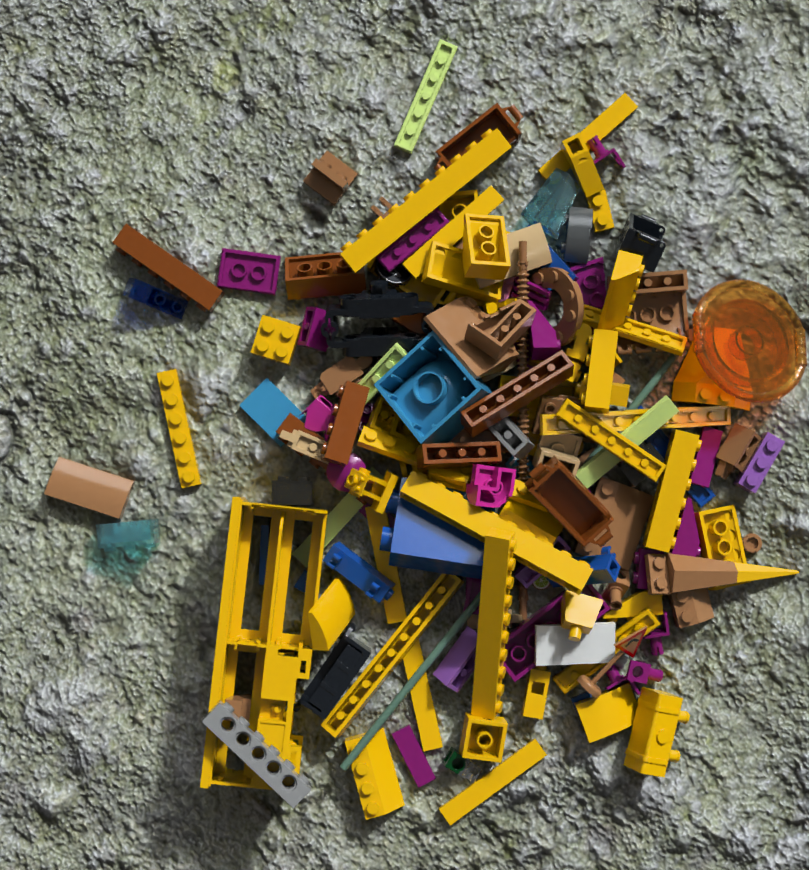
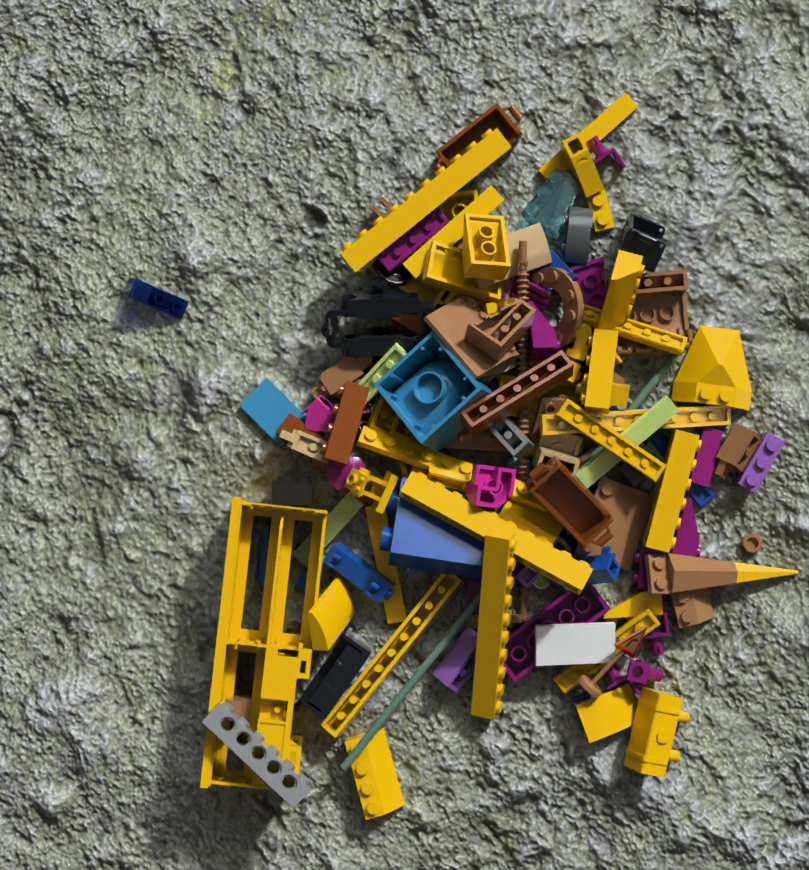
medium nougat slope [44,457,134,519] -> none
clear light blue wedge [96,519,161,552] -> none
dark orange brick [112,224,225,313] -> none
yellow plate [157,369,202,489] -> none
magenta tile [217,248,281,296] -> none
yellow brick [251,315,301,366] -> none
dark orange slope [285,252,366,300] -> none
magenta brick [297,307,333,352] -> none
medium nougat bracket [303,151,358,206] -> none
magenta tile [392,724,436,788] -> none
yellowish green tile [394,39,458,155] -> none
yellow tile [403,639,443,752] -> none
dark orange brick [415,441,502,469] -> none
yellow tile [439,738,547,826] -> none
leg [442,747,483,783] -> none
yellow brick [459,712,508,763] -> none
yellow brick [522,666,551,720] -> none
yellow torso [561,590,603,642] -> none
medium nougat bracket [601,568,630,611] -> none
clear orange piece [692,279,807,403] -> none
yellow slope [694,504,751,590] -> none

